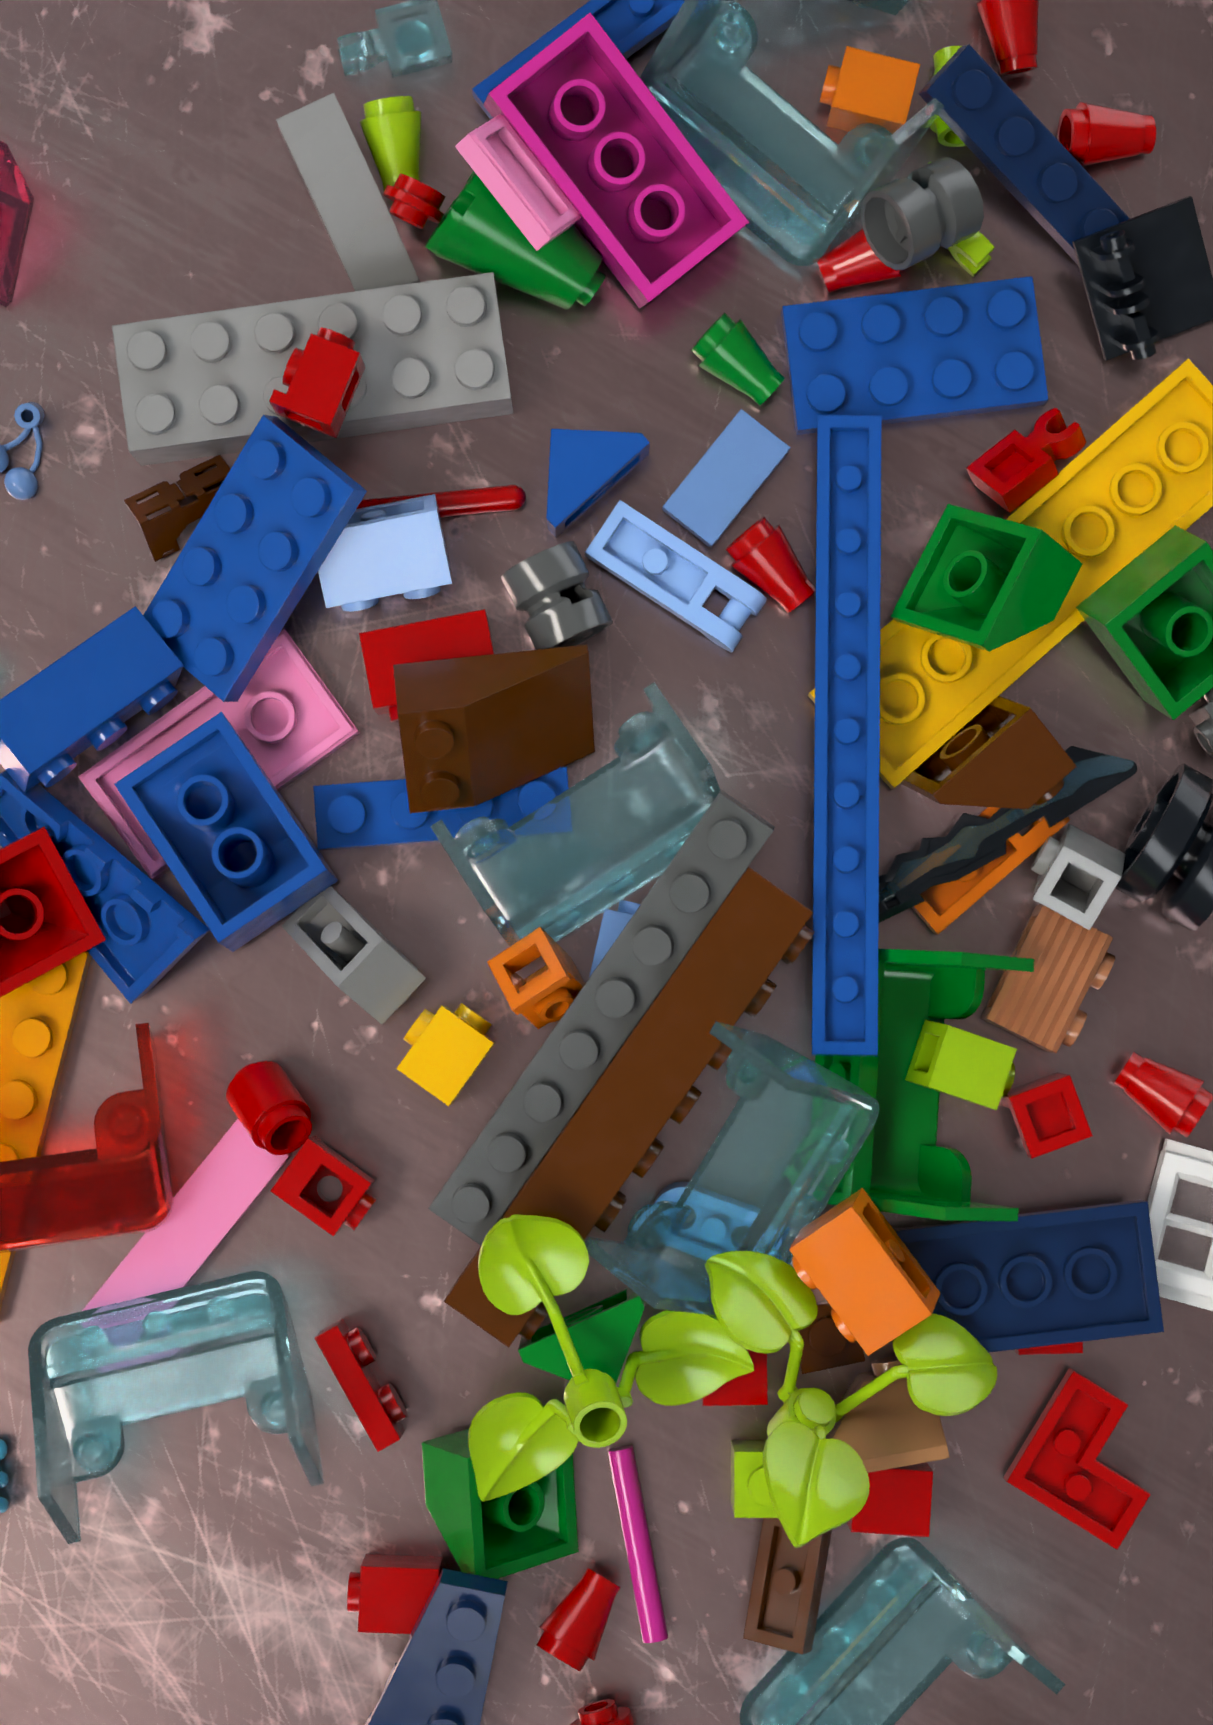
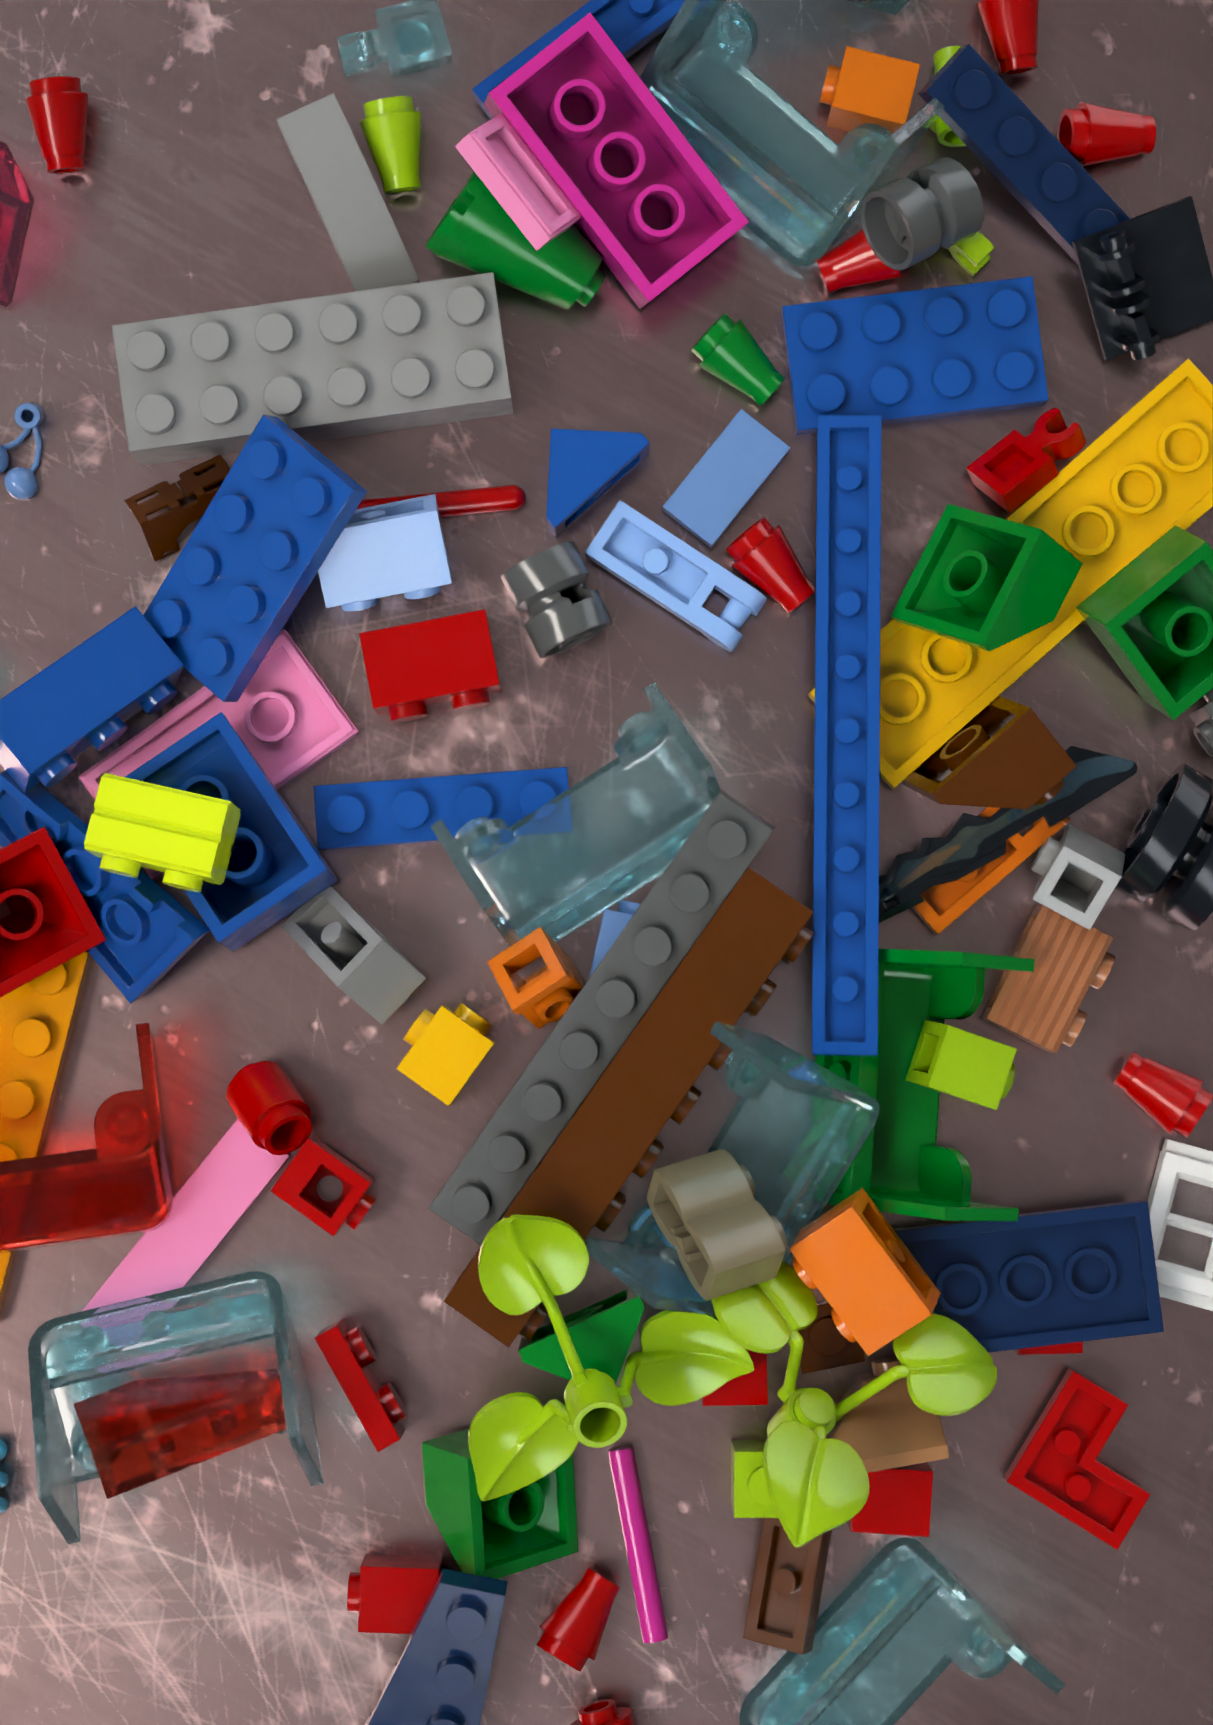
red brick [269,327,365,438] -> none
red plate [383,173,445,229] -> none
reddish brown slope [393,644,595,813] -> none
red panel [1001,1072,1093,1159] -> none
none -> red cone [25,76,88,174]
none -> clear red slope [73,1369,294,1499]
none -> neon yellow brick [84,773,241,892]
none -> dark tan brick [646,1148,787,1301]

